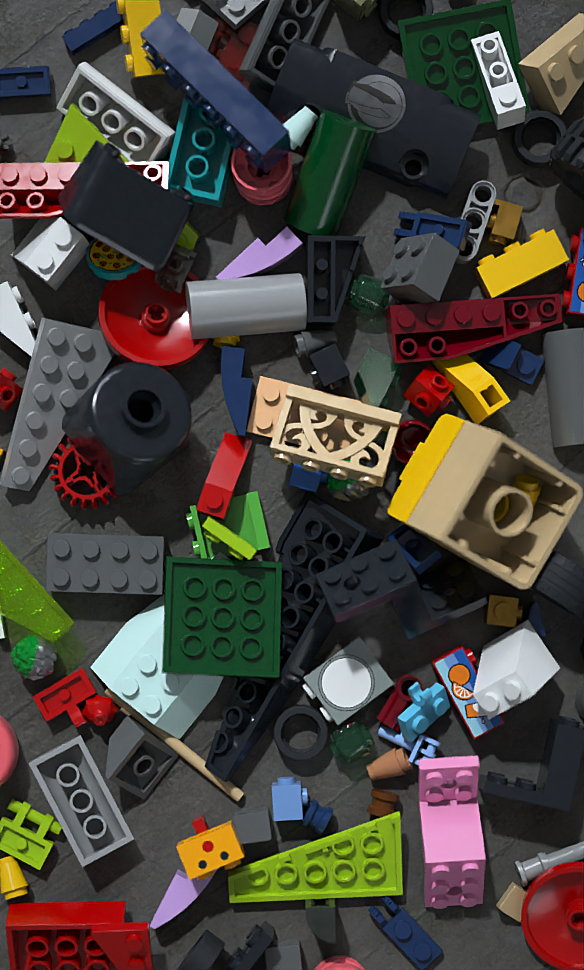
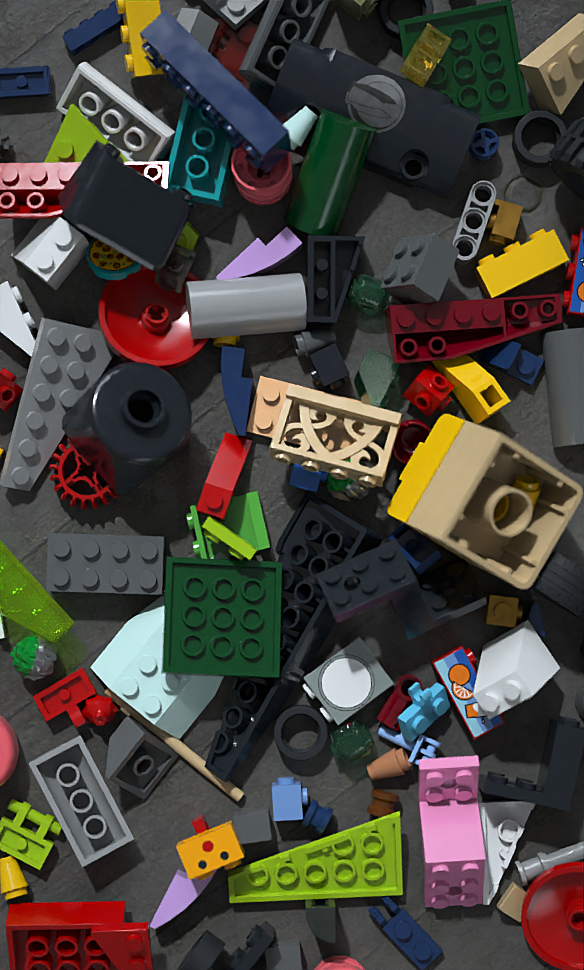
dark blue hinge [393,211,472,251] -> none
white slope [471,31,526,130] -> none
none -> clear yellow slope [399,23,452,87]
none -> dark blue wheel [469,128,499,161]
none -> white wing [478,800,535,905]

